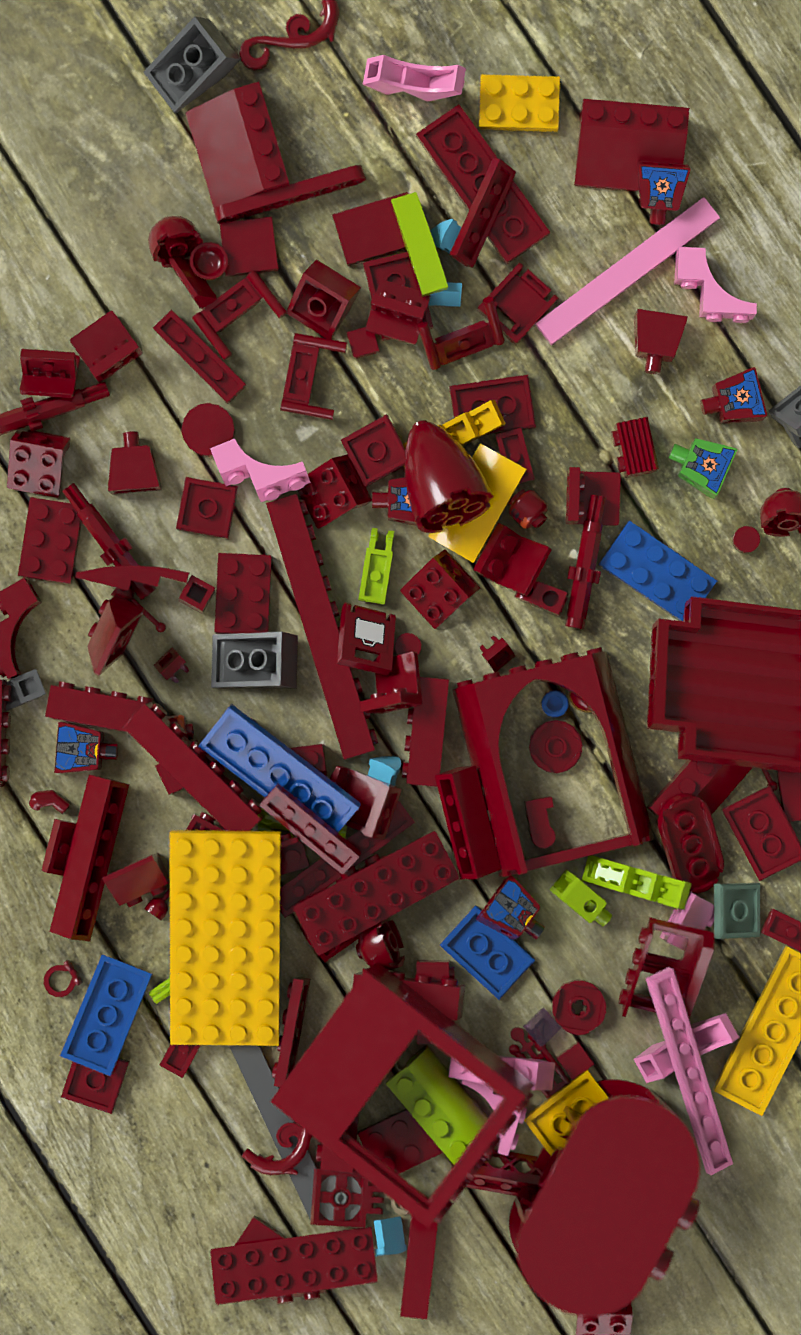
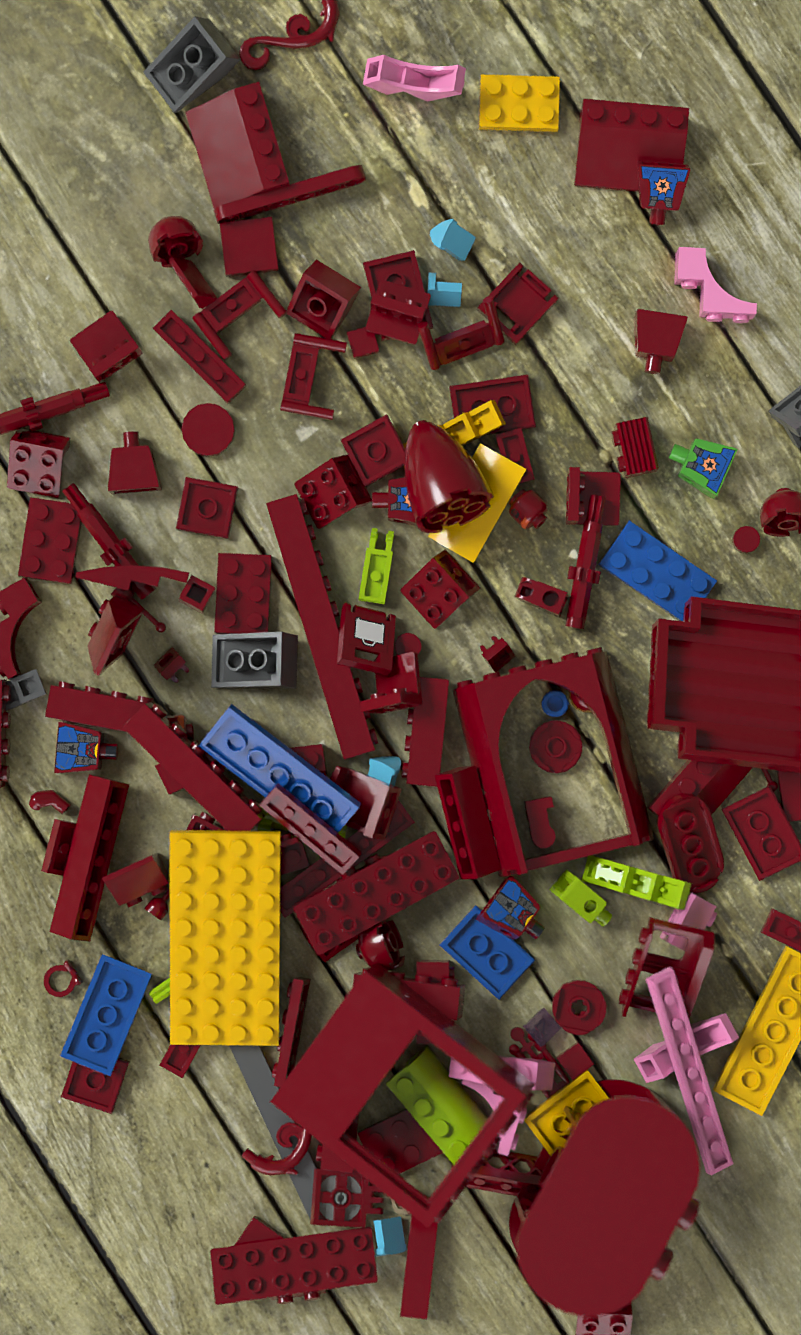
dark red bracket [20,349,80,398] -> none
dark red piece [190,242,228,280] -> none
bright pink arch [210,439,311,502] -> none
dark red tile [332,192,408,267] -> none
lime slope [391,192,448,297] -> none
dark red plate [416,104,550,265] -> none
dark red plate [449,158,516,268] -> none
dark red bracket [473,523,552,596] -> none
bright pink tile [535,197,720,346] -> none
torso [700,367,767,424] -> none
sand green tile [714,883,760,939] -> none

